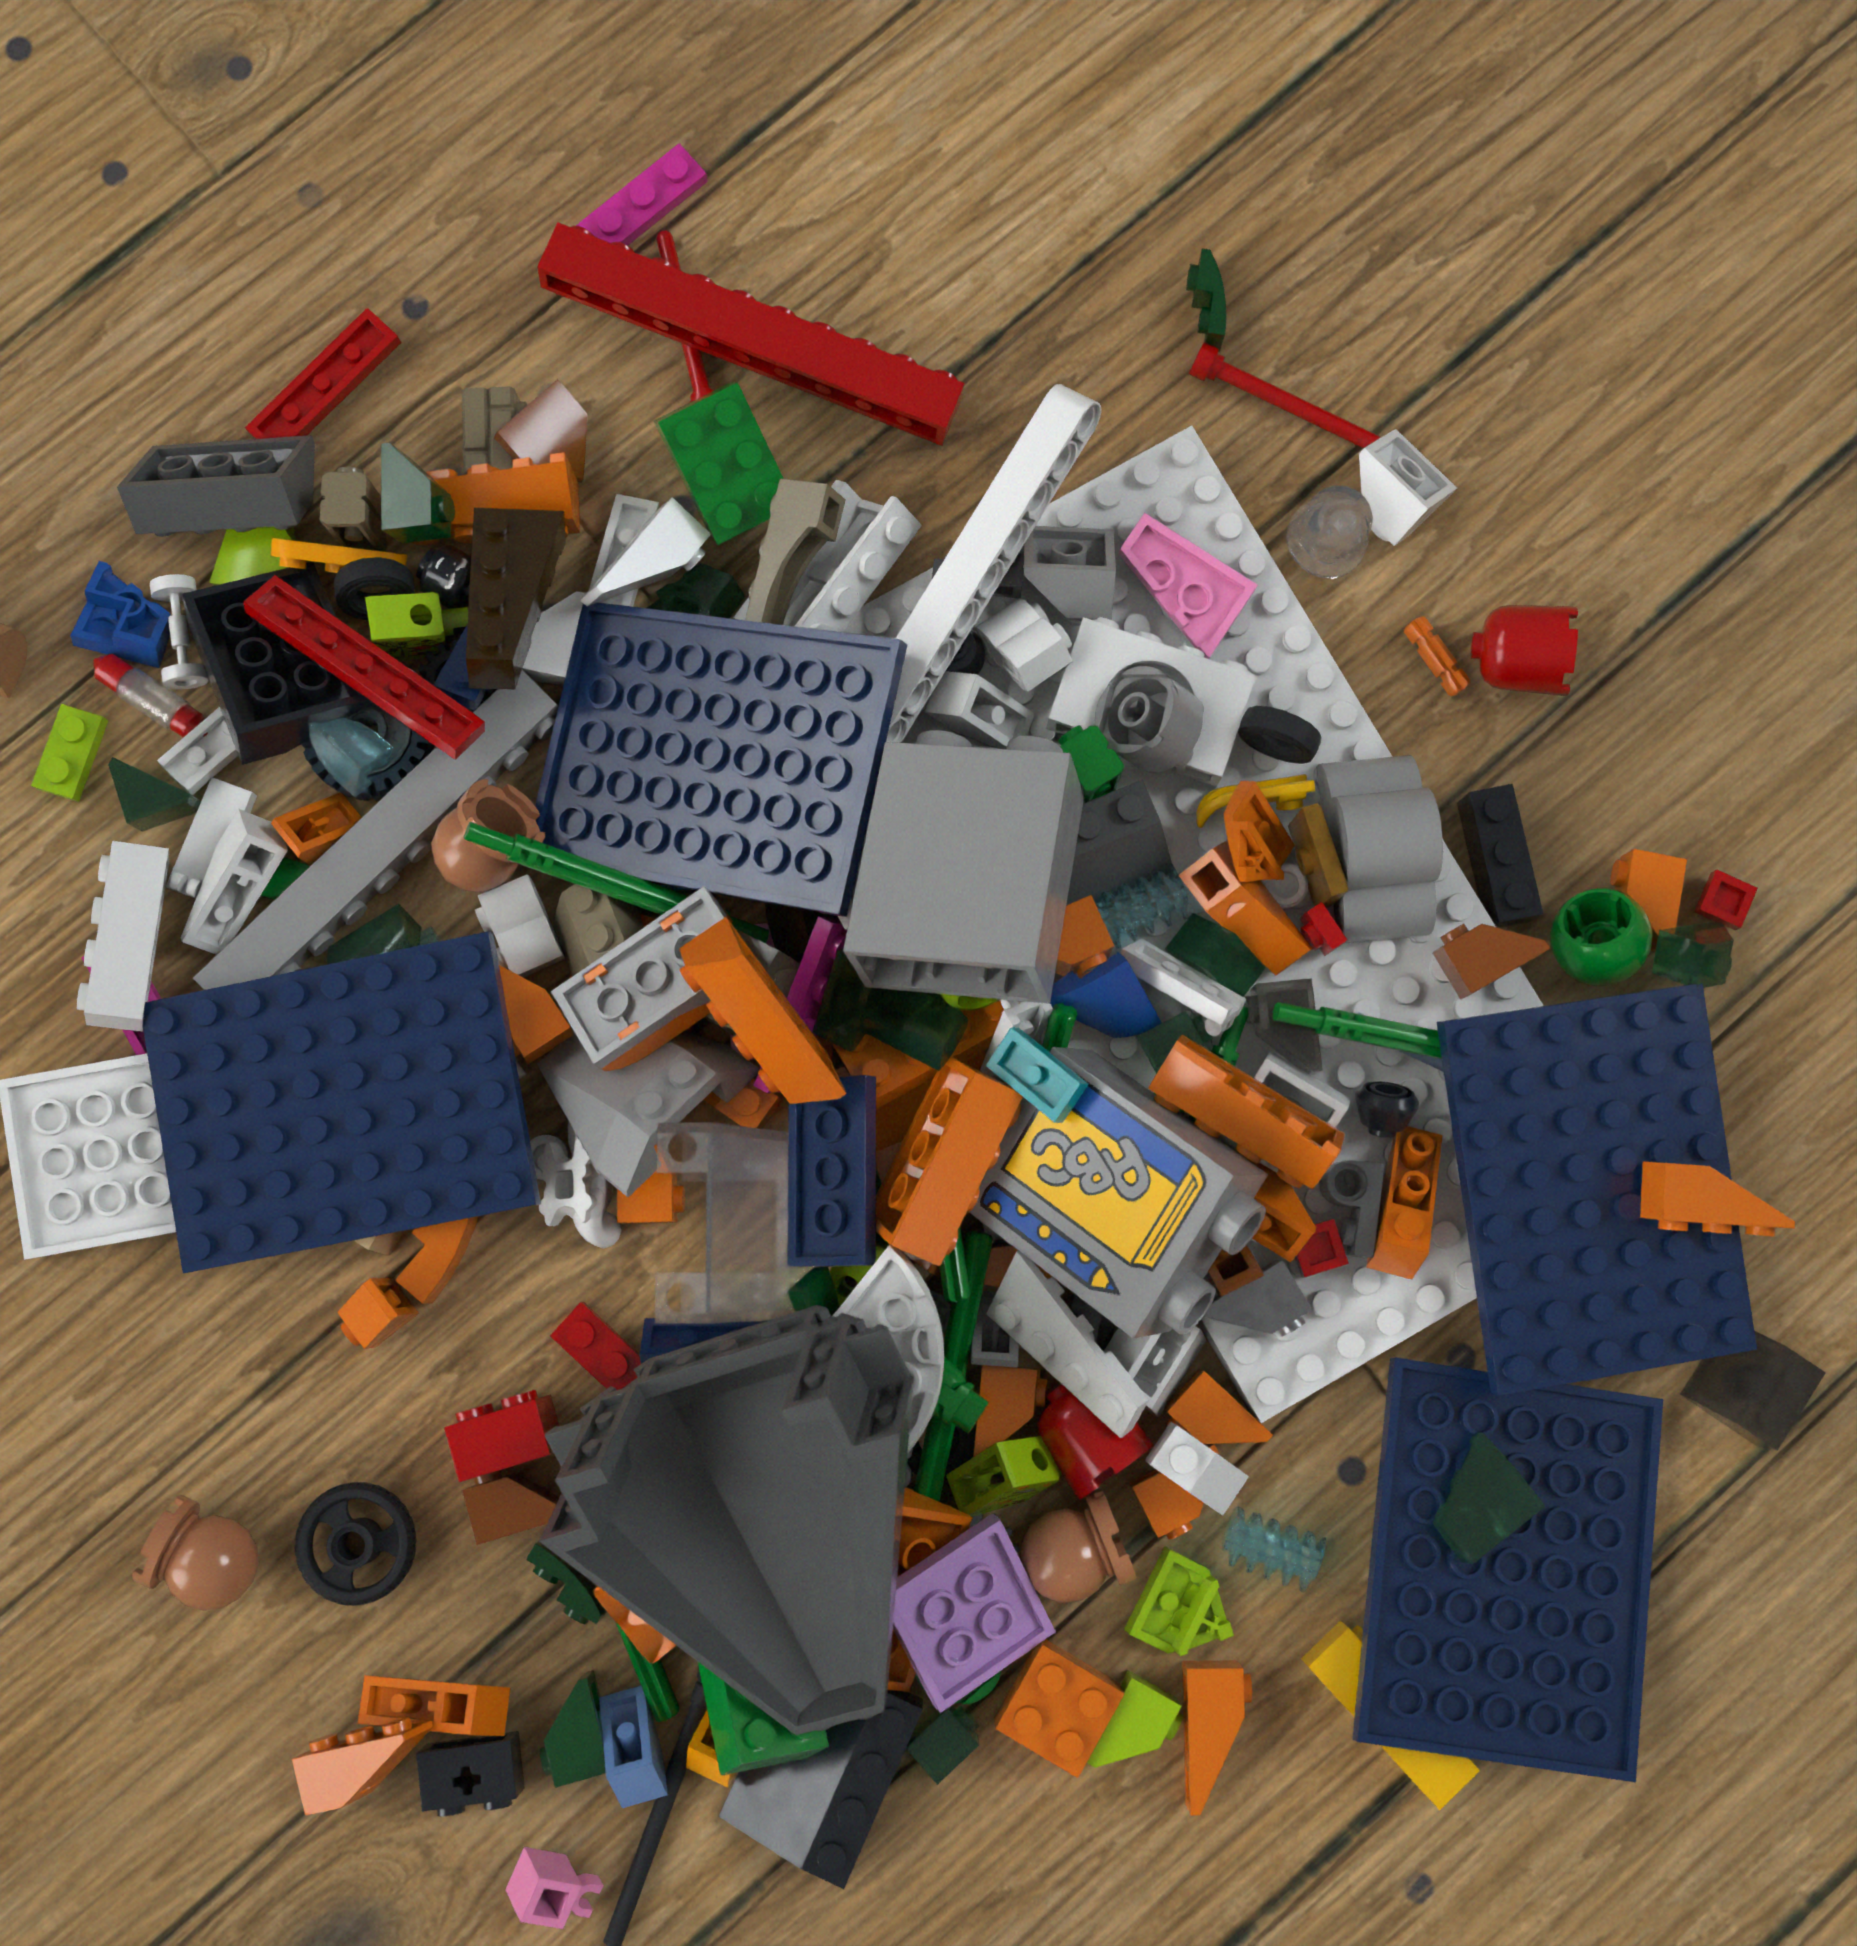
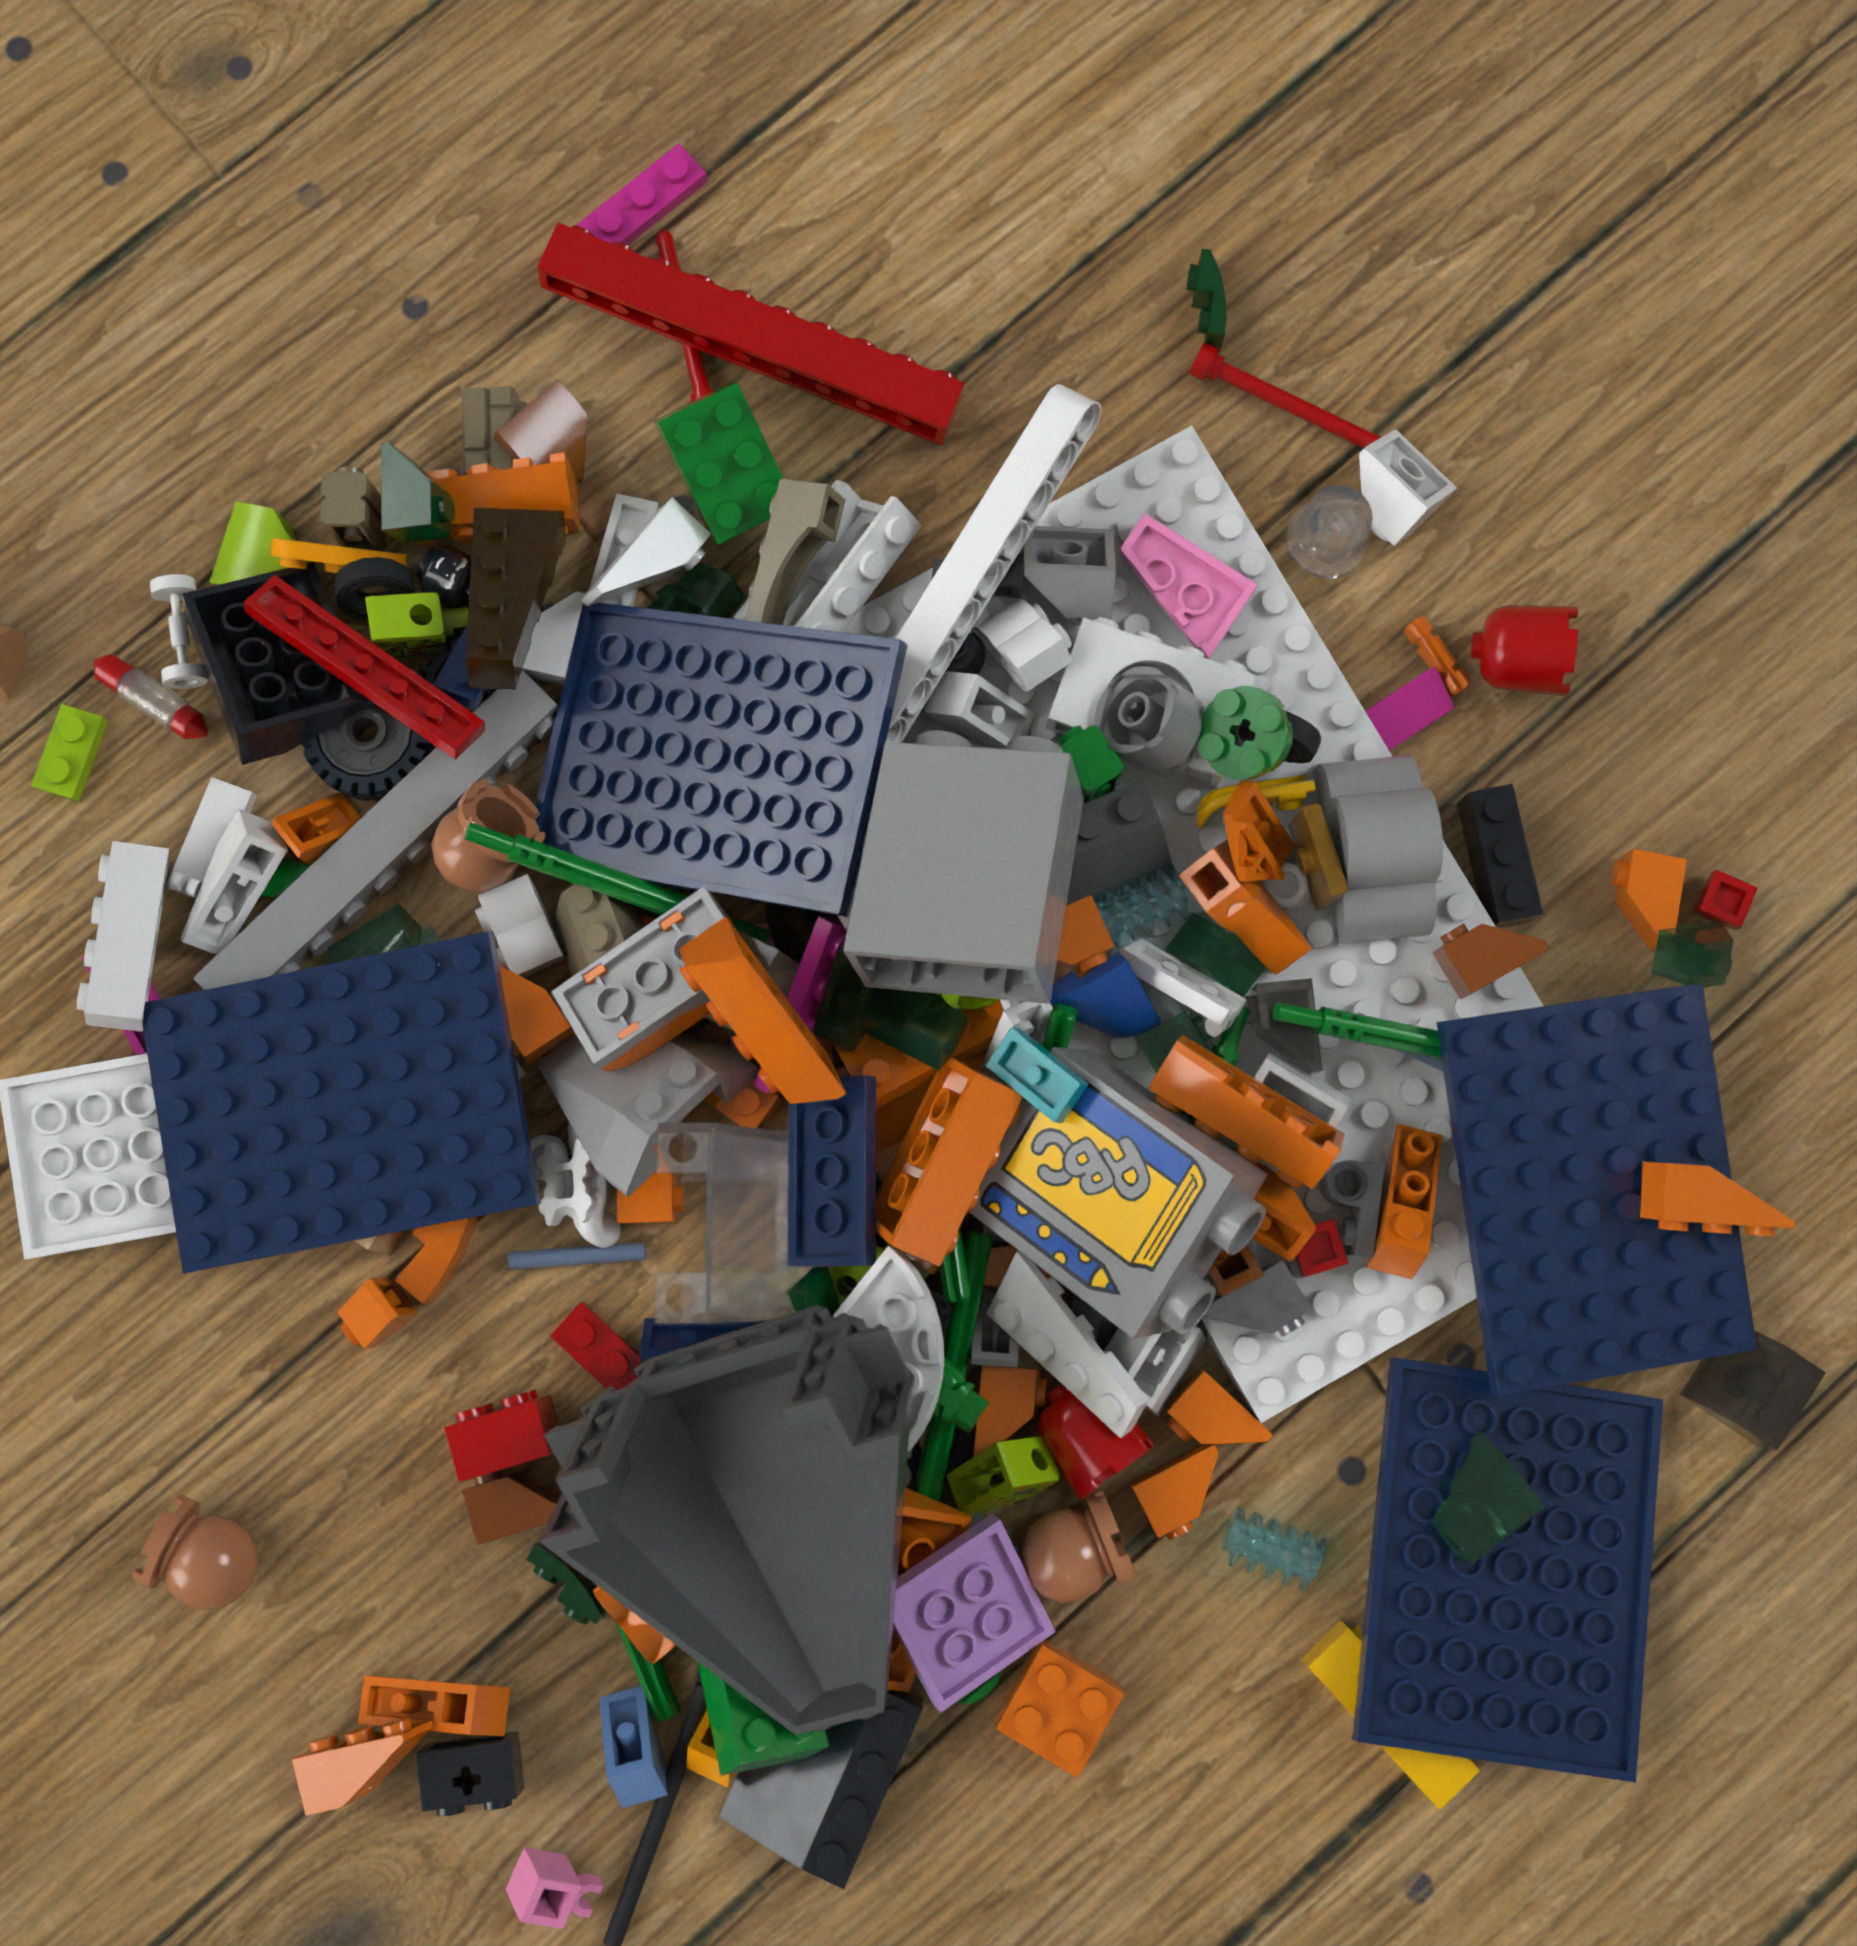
blue slope [70,561,171,668] -> none
clear green slope [108,757,201,832] -> none
dark grey slope [117,435,315,537] -> none
white hinge [157,707,238,796] -> none
red plate [245,308,402,439] -> none
black wheel [294,1482,417,1606] -> none
clear light blue brick [309,718,393,797] -> none
dark green slope [540,1670,606,1788] -> none
clear green brick [906,1705,980,1785] -> none
lime slope [1087,1670,1183,1768] -> none
lime slope [1124,1546,1234,1657] -> none
white slope [1145,1422,1249,1515] -> none
orange slope [1182,1660,1252,1816] -> none
red plate [1299,902,1347,956] -> none
black cone [1355,1081,1419,1138] -> none
green wheel [1550,888,1653,986] -> none
none -> sand blue bar [508,1242,647,1270]
none -> green plate [1198,686,1293,781]
none -> dark pink slope [1365,667,1455,751]

